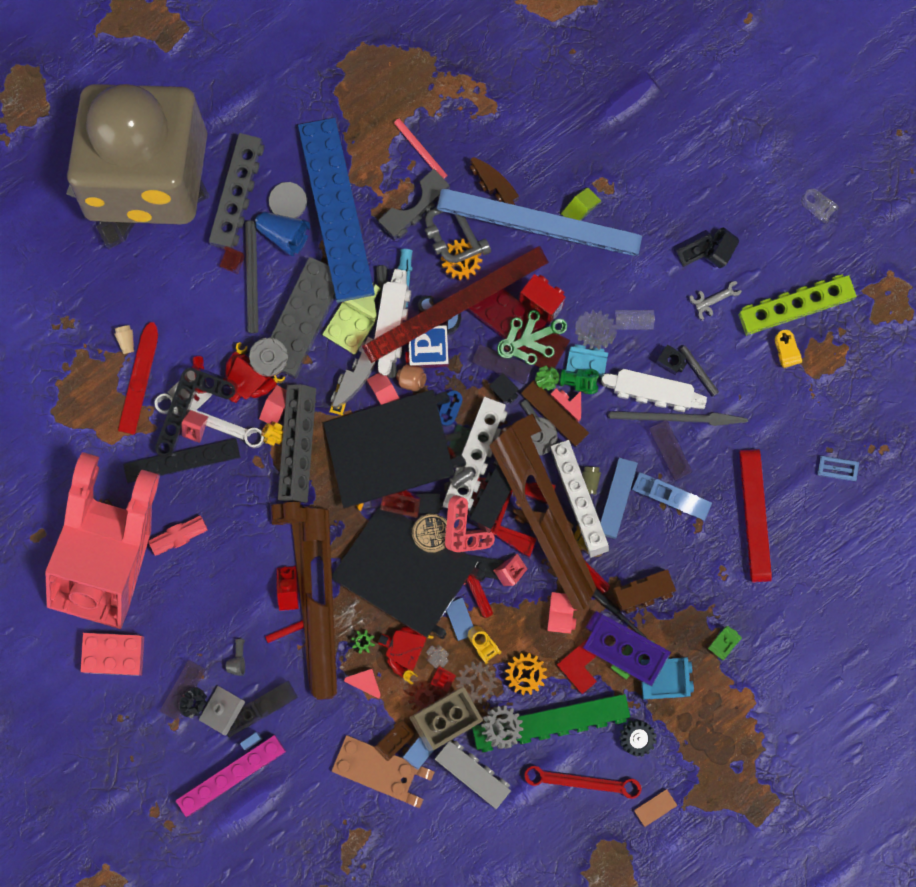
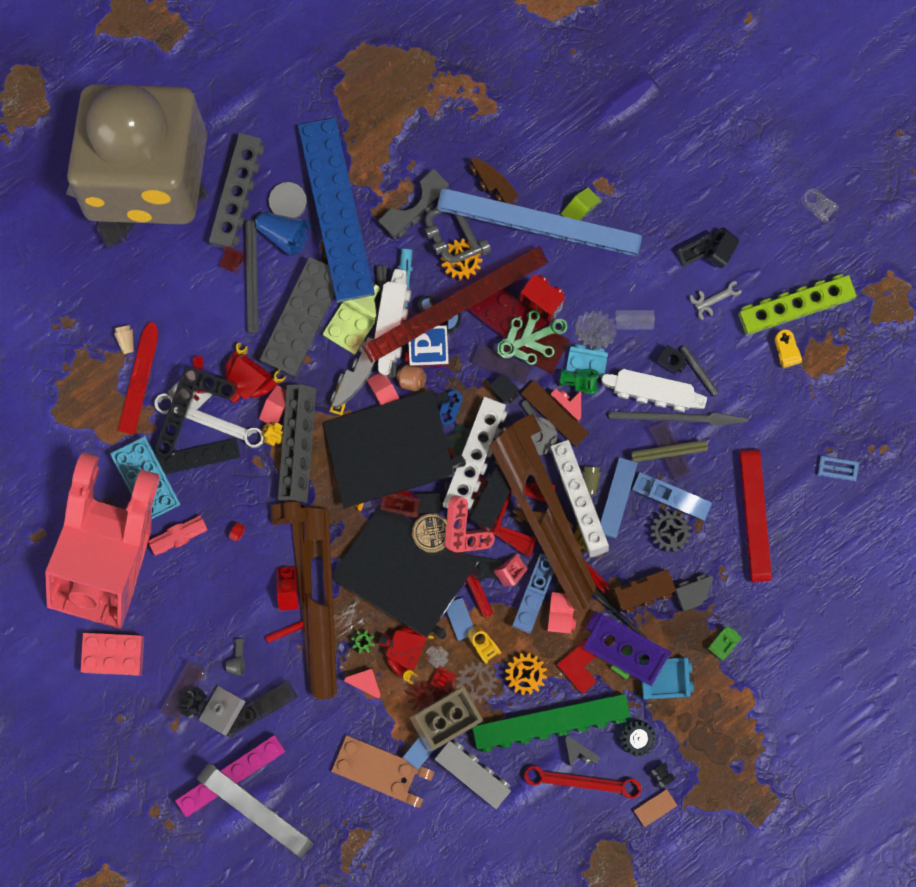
coral slope [182,410,208,443] -> none
medium blue tile [240,732,263,750] -> none
light grey tile [249,338,288,377] -> none
reddish brown plate [374,720,416,761] -> none
coral bar [394,118,448,179] -> none
dark grey pin [449,466,475,489] -> none
light grey gear [481,706,523,749] -> none
bright green gear [535,365,559,391] -> none
none -> medium azure tile [110,436,181,519]
none -> beam [197,763,314,858]
none -> red tile [229,522,245,542]
none -> medium blue slope [512,553,554,634]
none -> dark grey slope [565,736,600,766]
none -> olive axle [632,440,708,462]
none -> black wheel [649,762,675,789]
none -> dark grey gear [650,511,692,553]
none -> dark grey slope [675,574,714,612]

